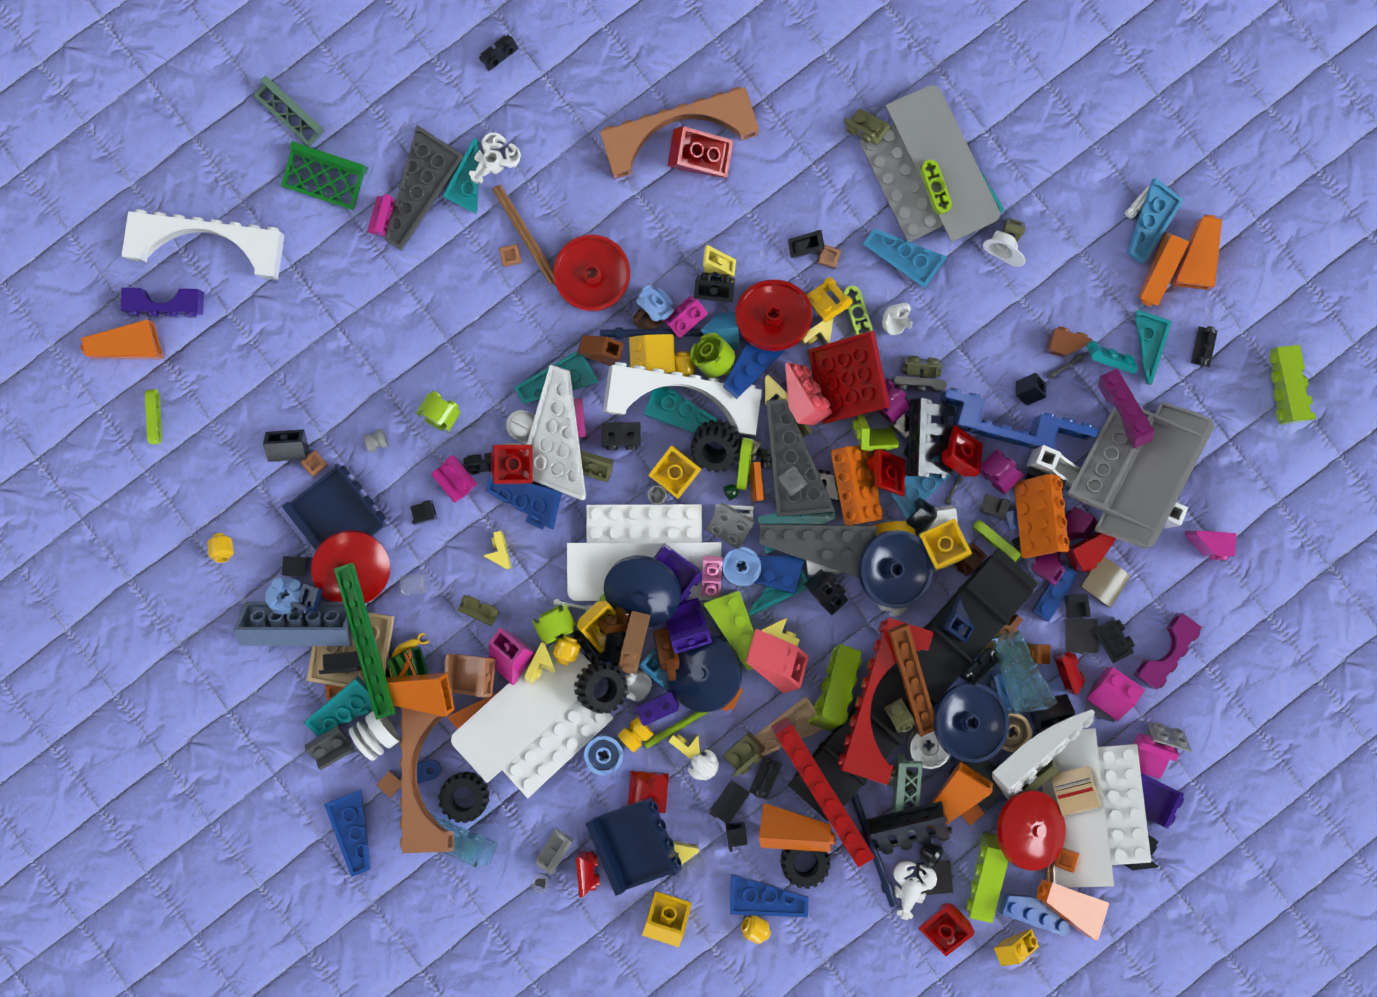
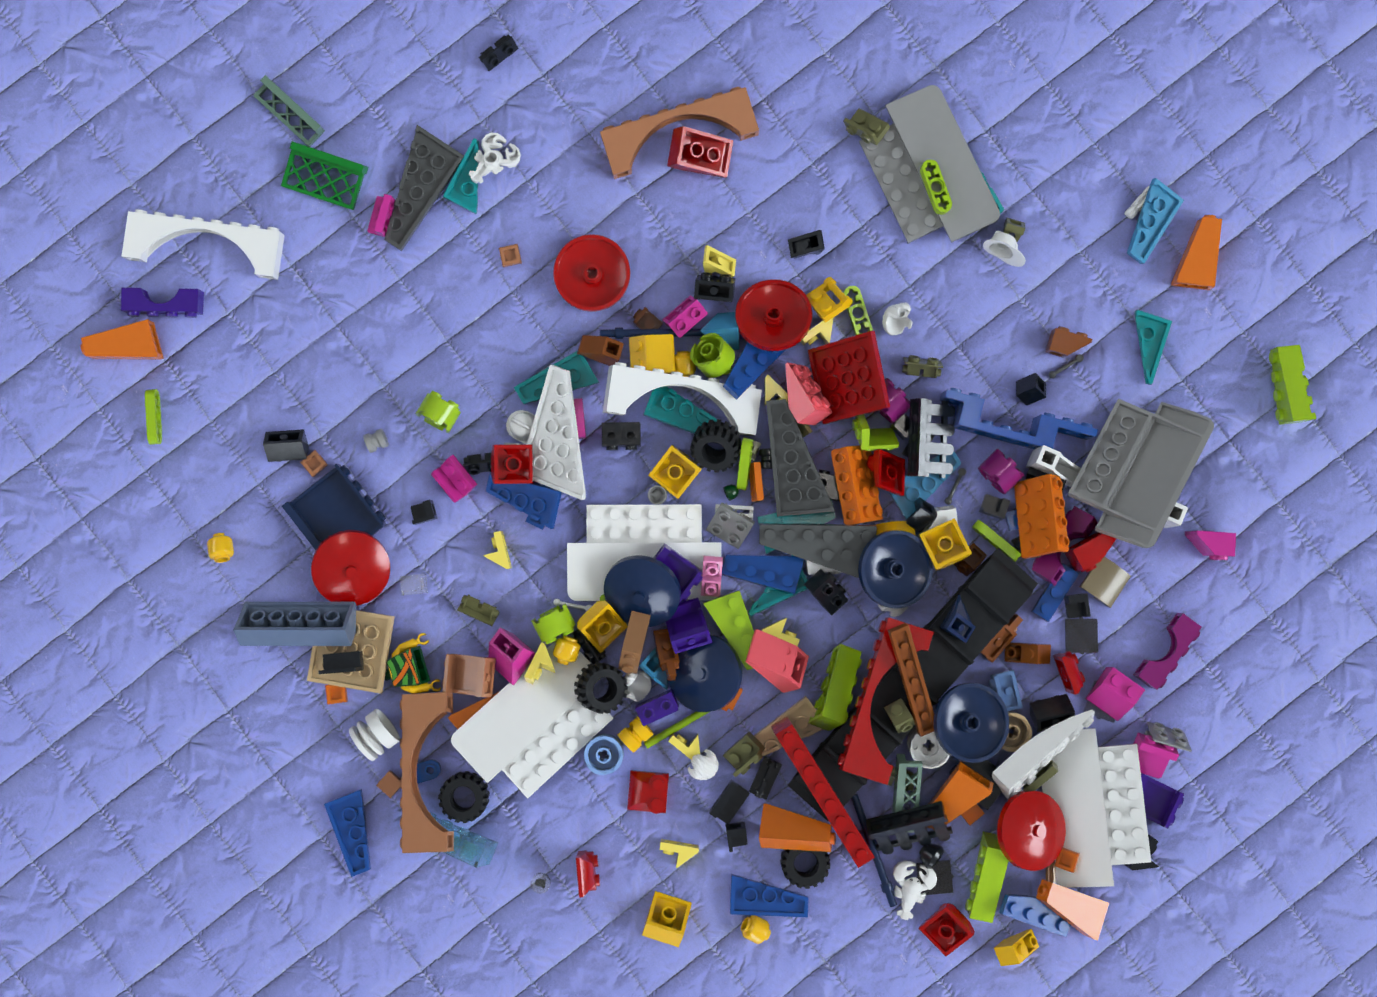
light blue plate [265,578,302,614] -> none
black panel [282,556,310,577] -> none
dark blue bracket [291,583,323,614] -> none
teal wing [304,676,373,736] -> none
dark grey bracket [305,725,353,770] -> none
green tile [334,563,396,720] -> none
orange slope [386,673,455,717] -> none
medium nougat axle [492,185,555,284] -> none
light grey hinge [535,828,574,875] -> none
olive bracket [580,450,614,482] -> none
dark blue panel [586,796,682,896] -> none
reddish brown bracket [597,606,630,634] -> none
black hinge [602,631,626,666] -> none
light blue plate [636,285,674,322] -> none
light blue plate [722,547,761,587] -> none
clear panel [778,466,808,496] -> none
nougat tile [817,245,841,269] -> none
dark azure wing [863,228,947,288] -> none
dark grey hinge [891,376,947,392] -> none
red slope [942,425,983,477] -> none
black hinge [960,647,1001,686] -> none
clear light blue wedge [992,630,1057,714] -> none
tan slope [1051,766,1101,816] -> none
teal plate [1086,341,1139,374] -> none
black bracket [1093,616,1135,664] -> none
magenta arch [1098,368,1155,449] -> none
orange slope [1137,232,1189,307] -> none
black hinge [1191,326,1218,368] -> none

